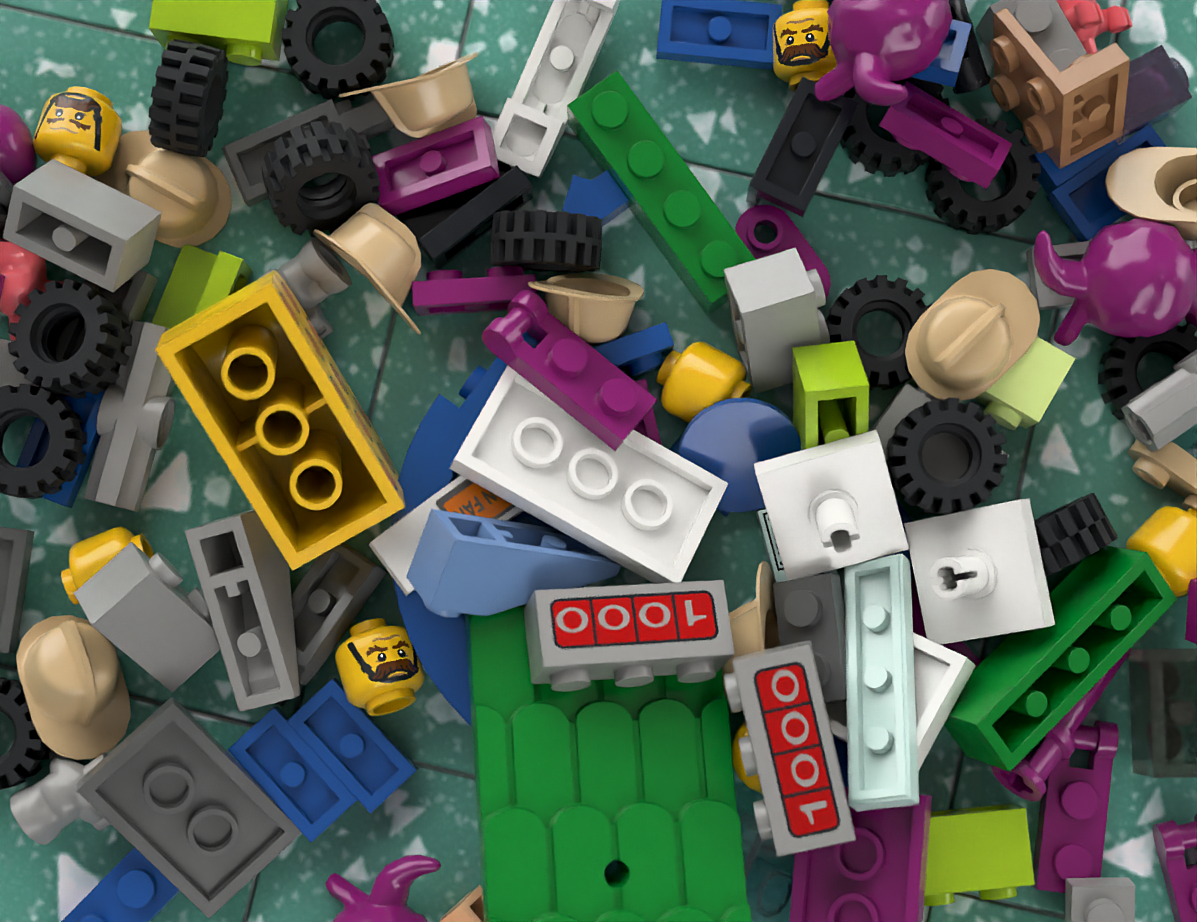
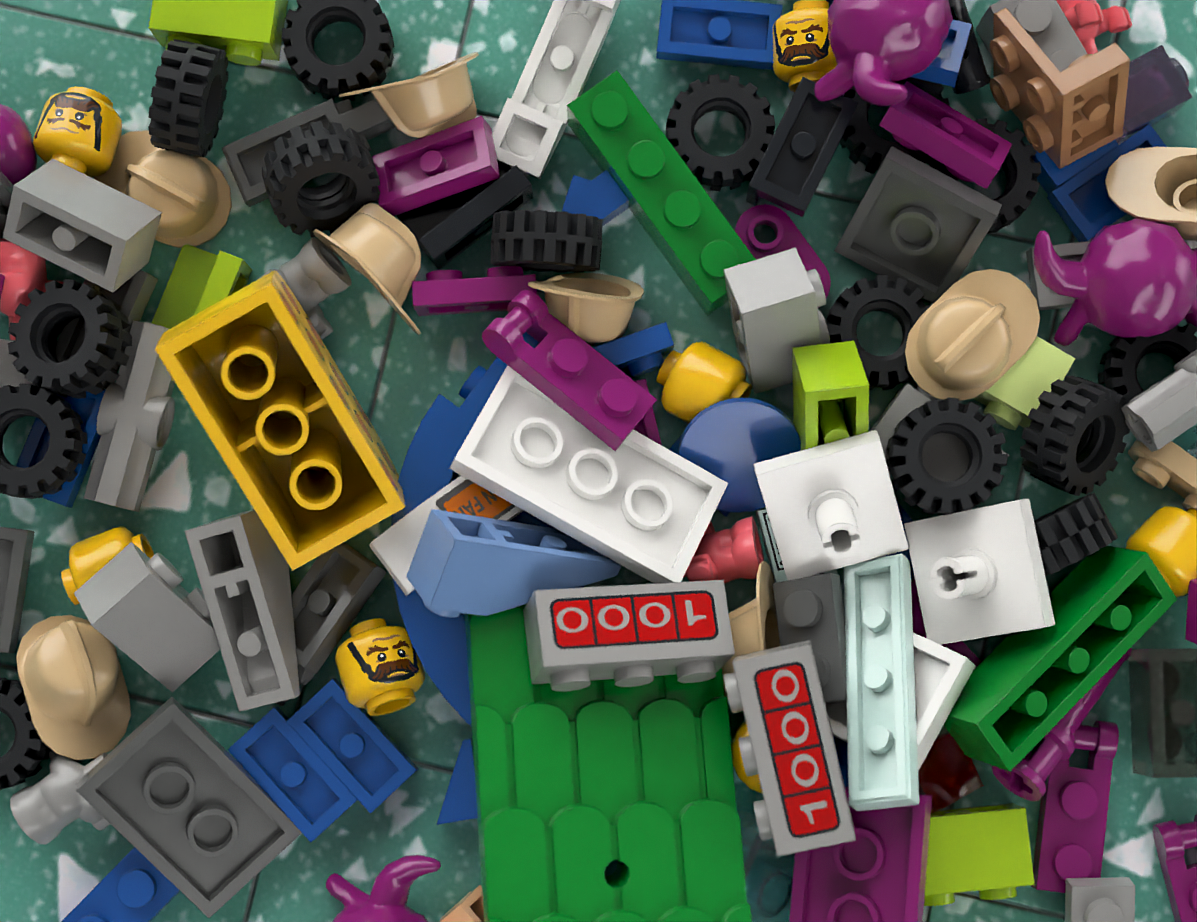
none -> blue piece [436,737,478,825]
none -> black tyre [665,74,775,191]
none -> coral piece [683,516,764,584]
none -> dark grey plate [834,146,1002,304]
none -> clear red slope [918,732,984,813]
none -> black tyre [1020,375,1130,496]

